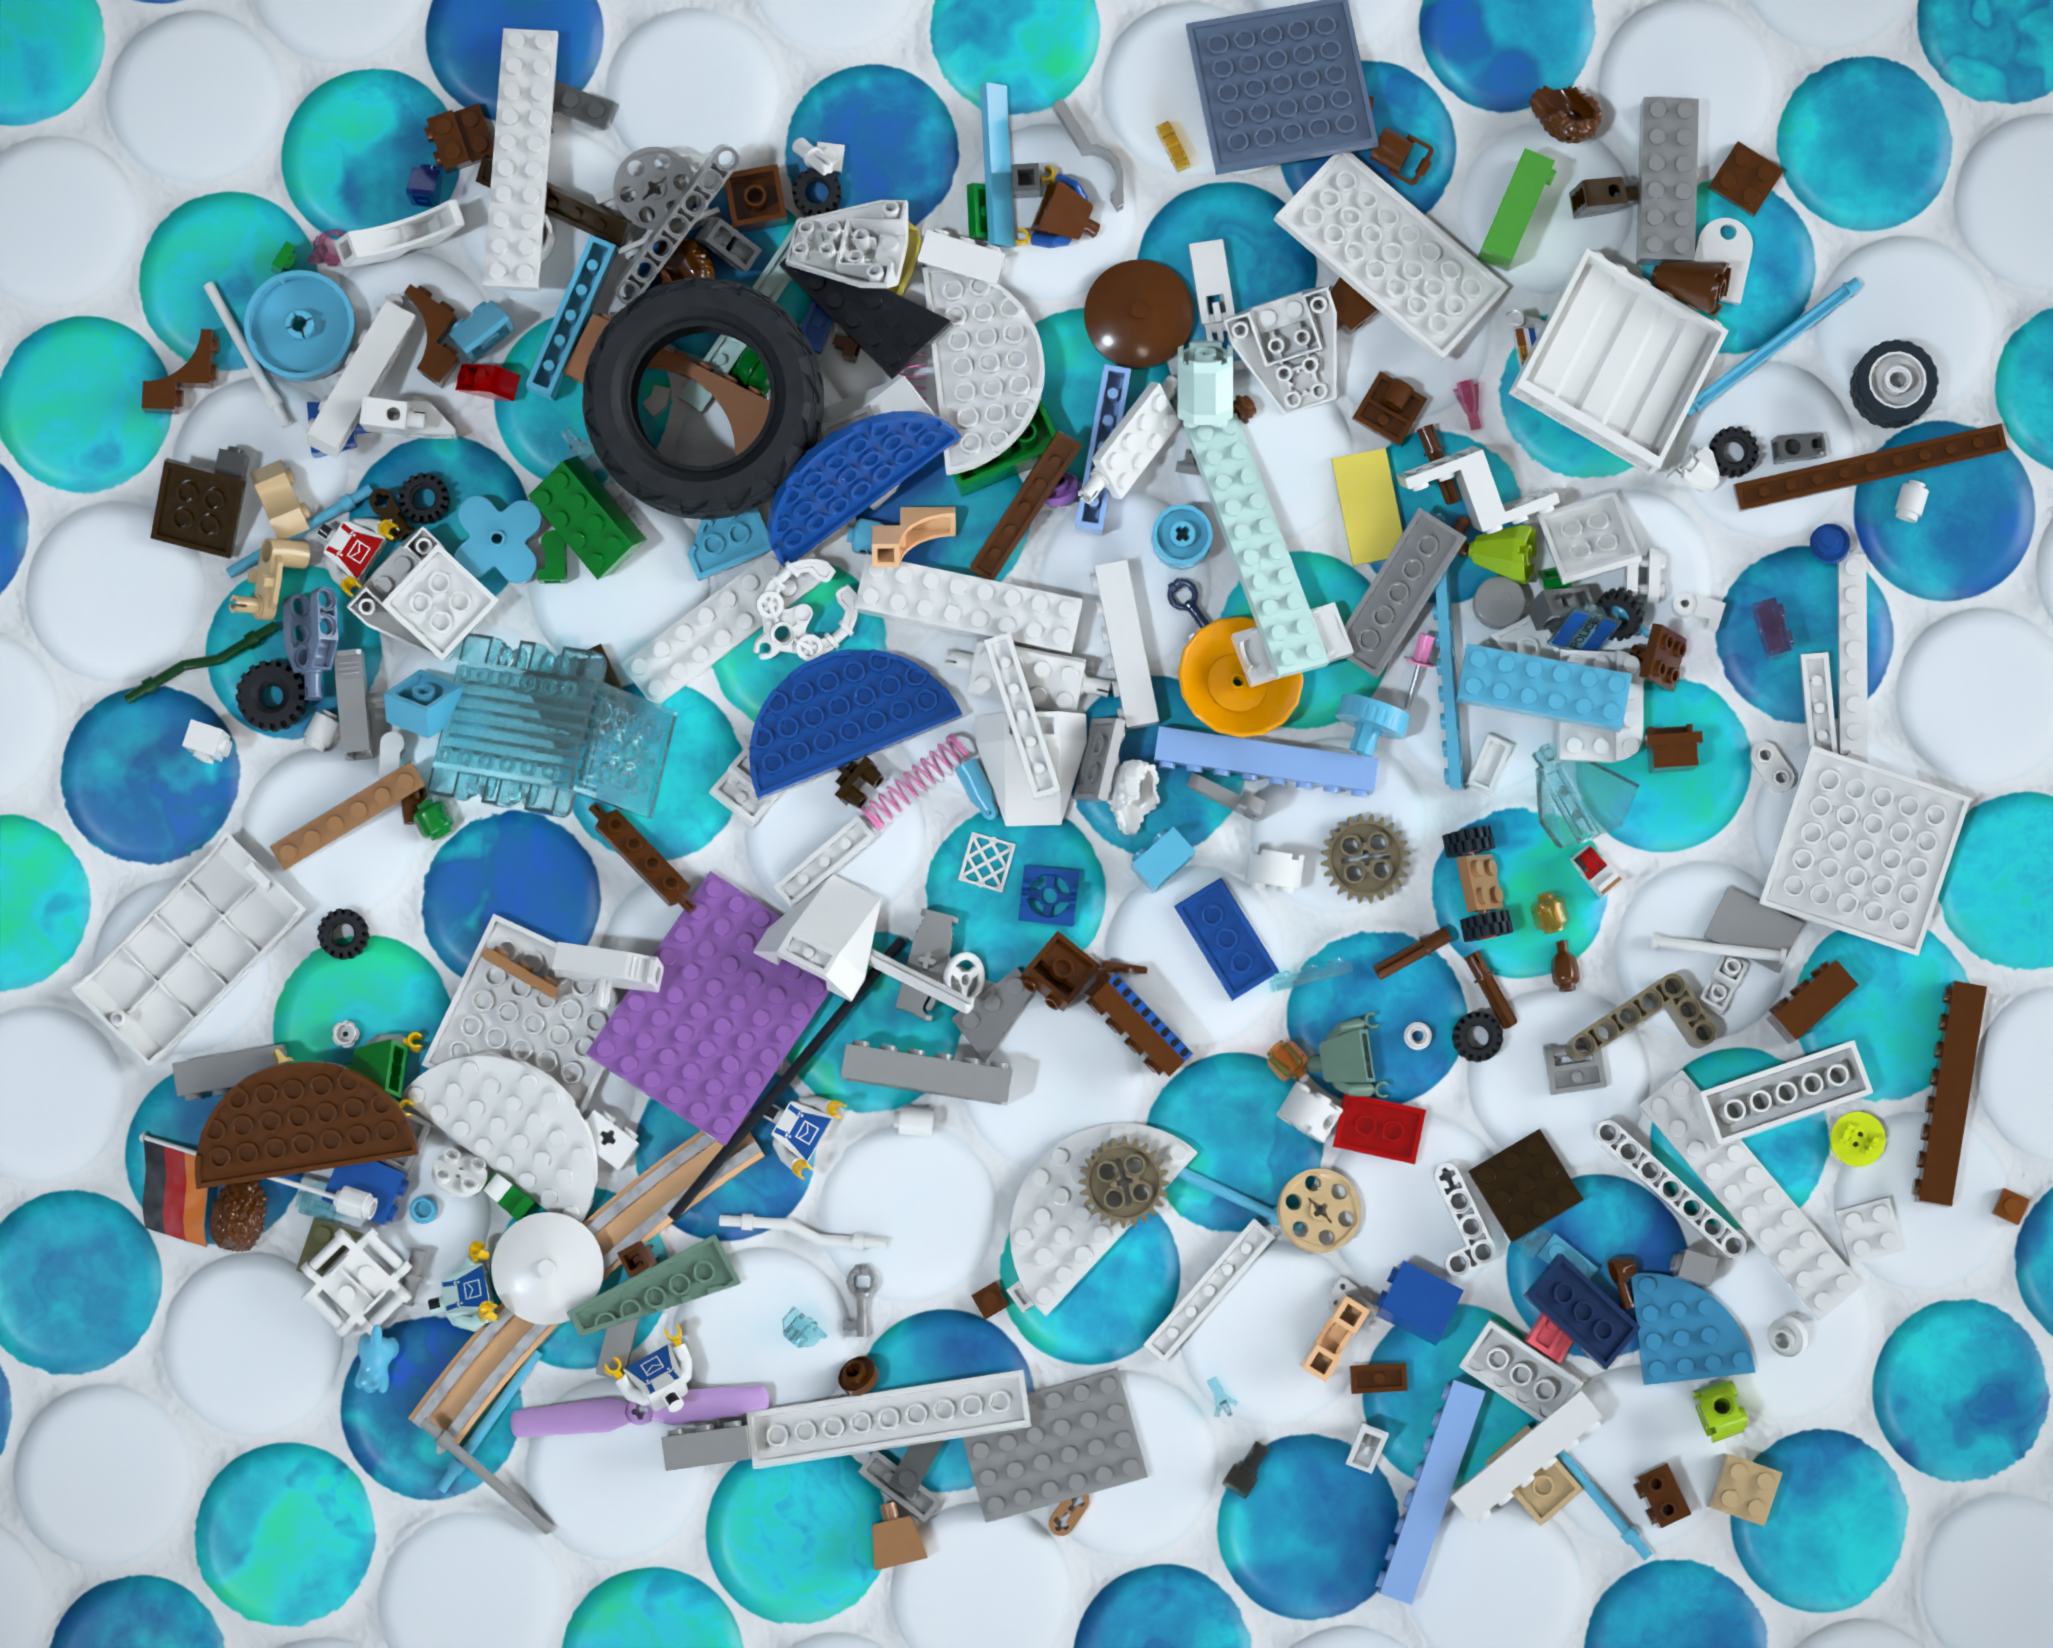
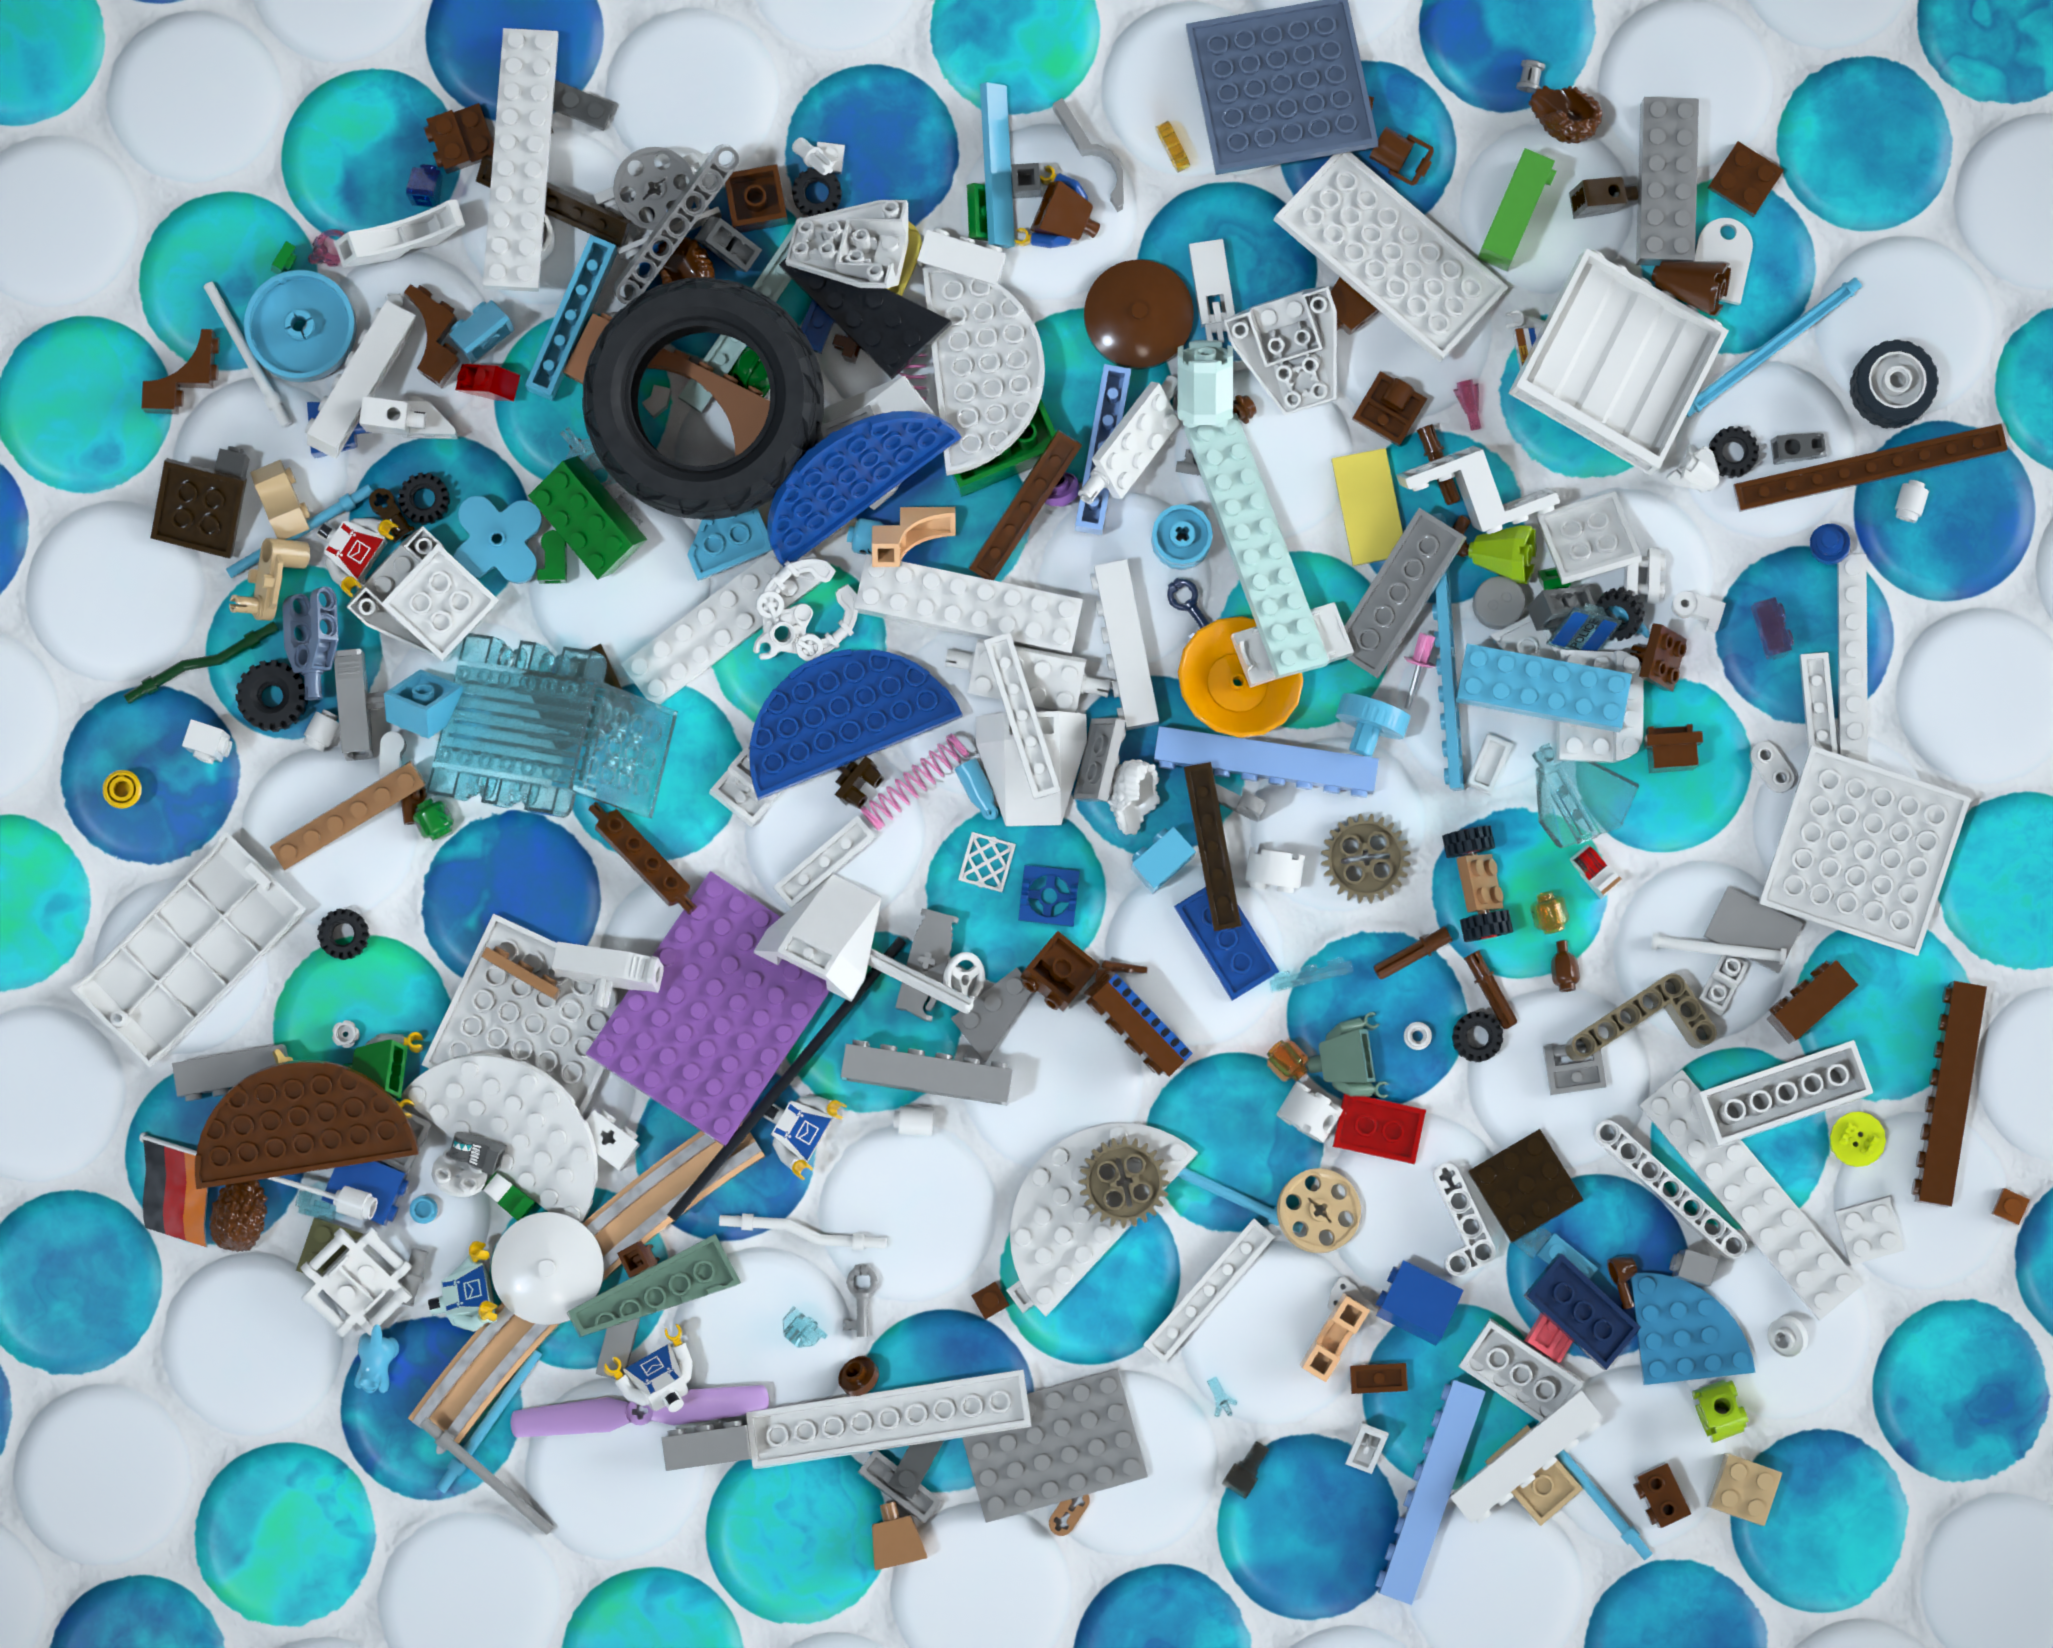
none -> yellow brick [103,770,142,809]
none -> dark grey leg [449,1132,507,1175]
none -> dark brown plate [1184,762,1242,931]
none -> light grey bush [1516,60,1545,94]

